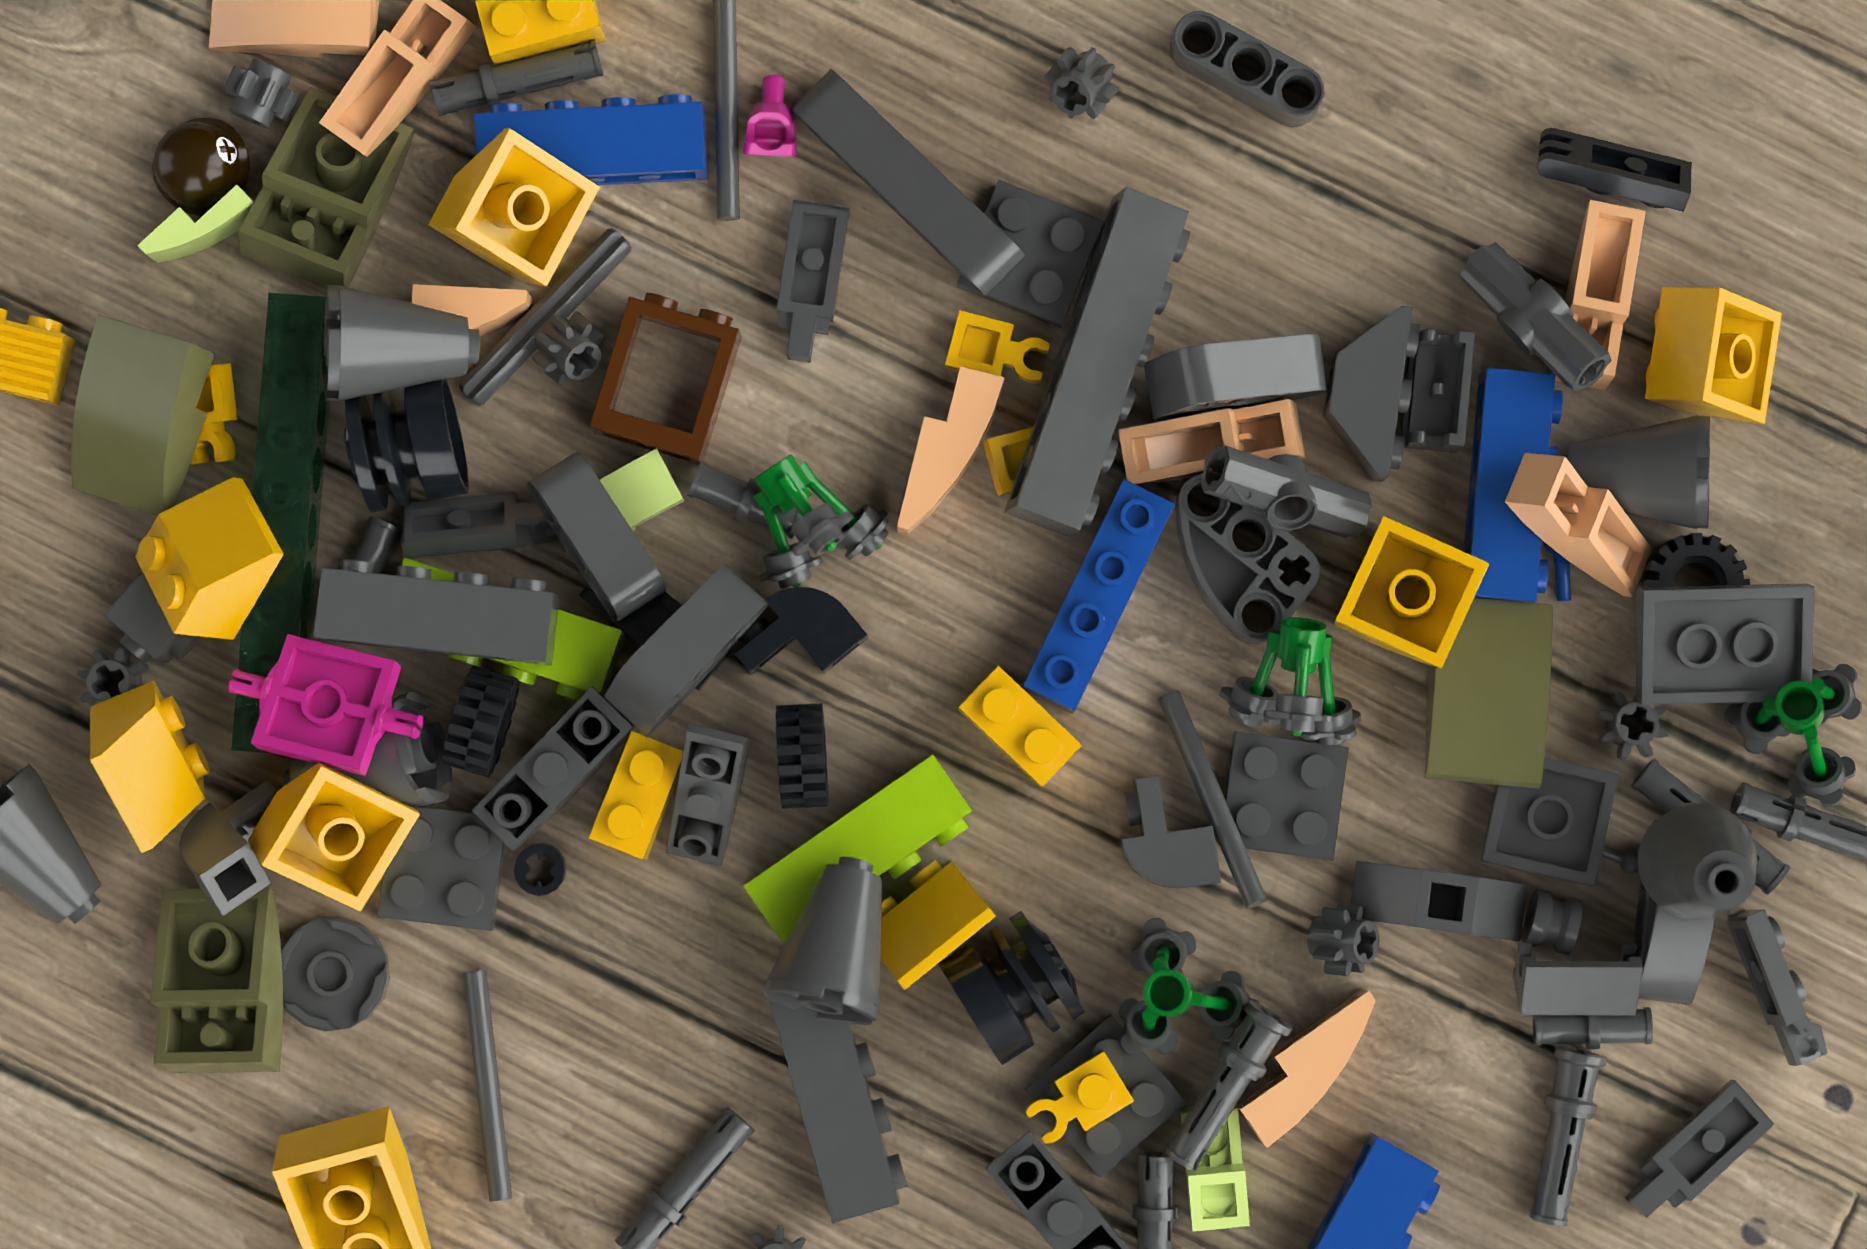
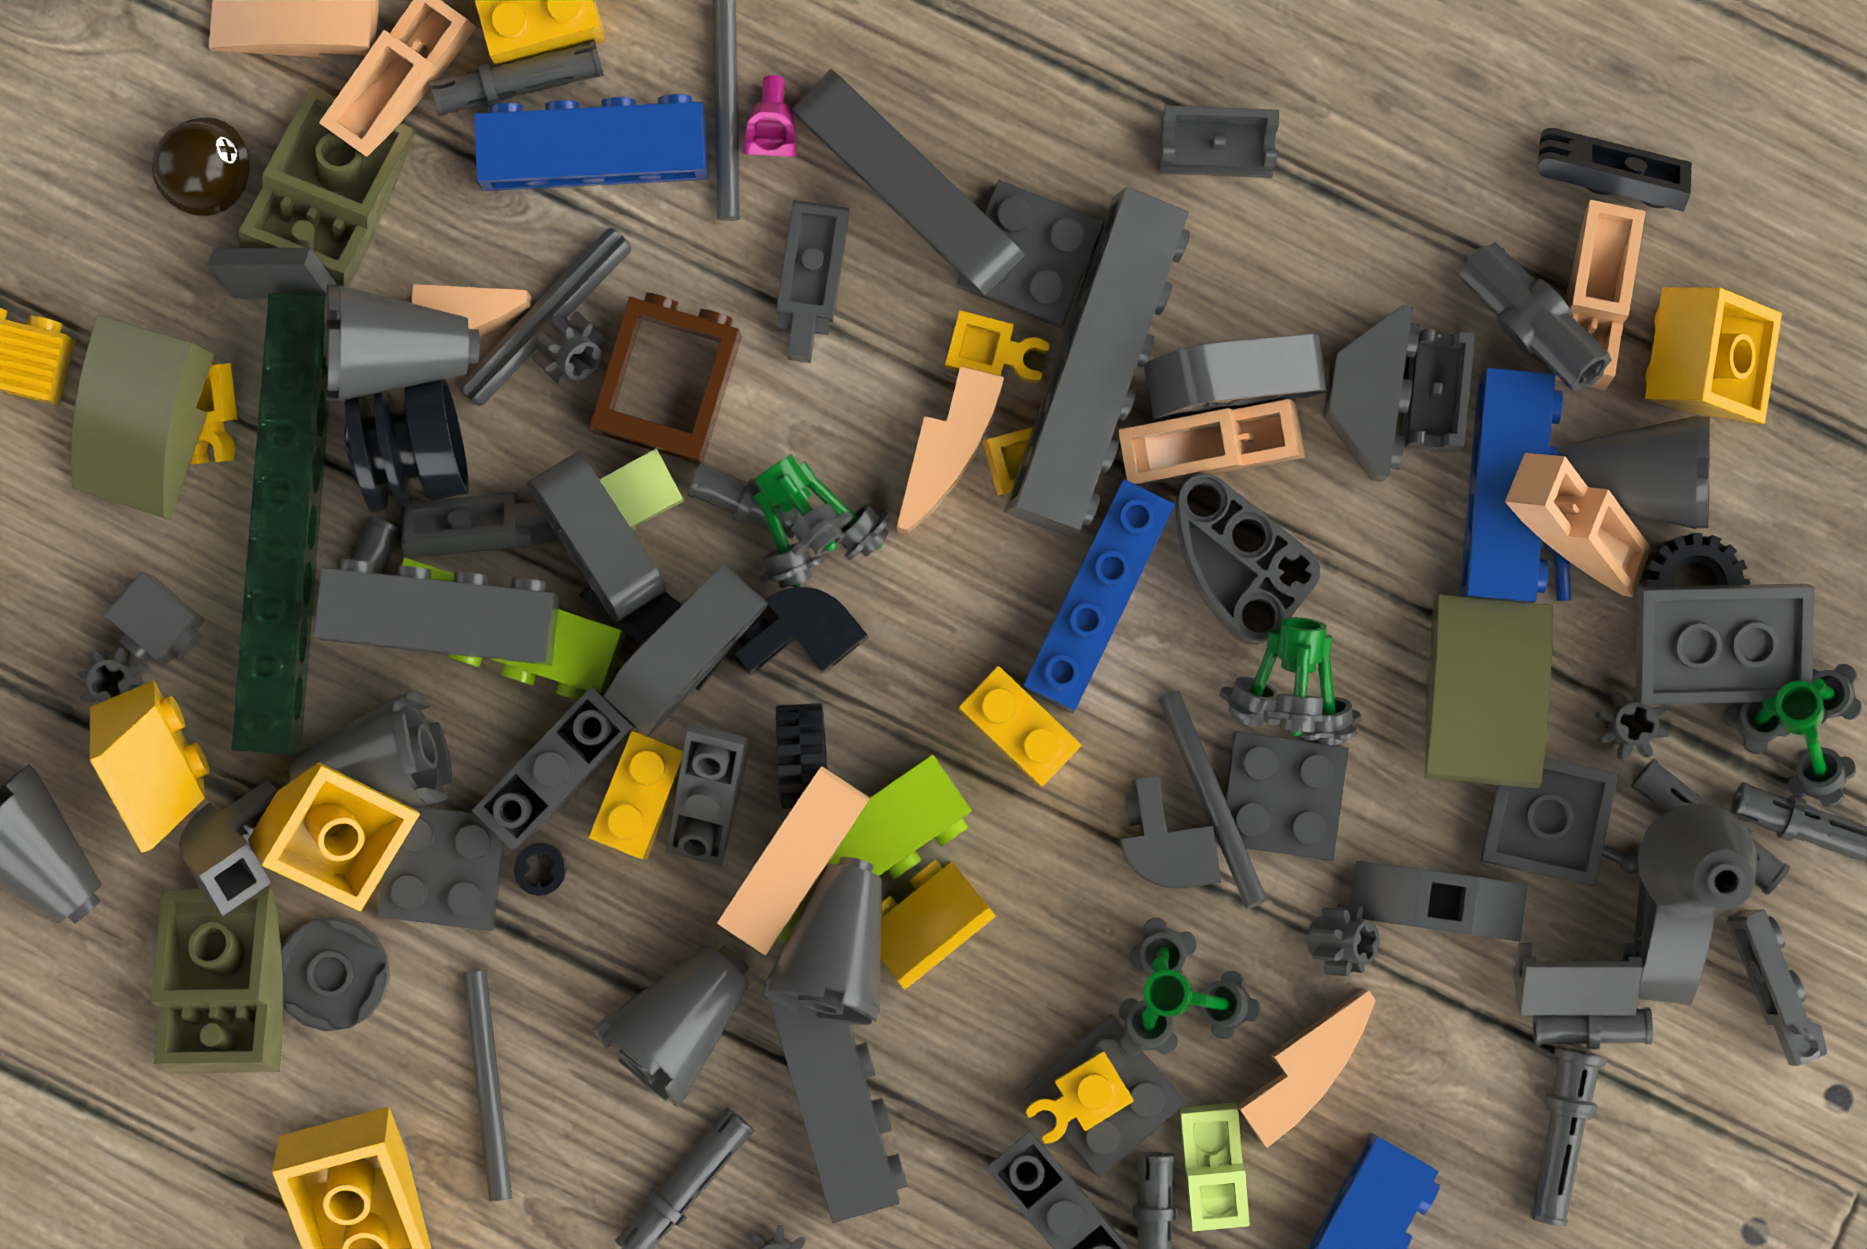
yellow slope [135,477,284,640] -> none
yellowish green slope [137,185,254,263] -> none
dark grey gear [223,59,298,129] -> none
dark pink plate [229,634,423,776] -> none
yellow slope [428,128,600,287] -> none
black tyre [443,665,519,778] -> none
black wheel [938,911,1085,1065] -> none
dark grey gear [1045,47,1119,119] -> none
dark grey pin [1165,1000,1293,1171] -> none
dark grey beam [1170,11,1325,127] -> none
dark grey piece [1200,446,1372,539] -> none
yellow slope [1334,516,1490,669] -> none
dark grey wheel [1522,889,1583,955] -> none
dark grey hinge [1625,1080,1774,1217] -> none
none -> dark grey tile [207,248,336,299]
none -> dark grey cone [593,945,750,1107]
none -> light nougat slope [717,766,870,956]
none -> dark grey hinge [1159,105,1279,178]

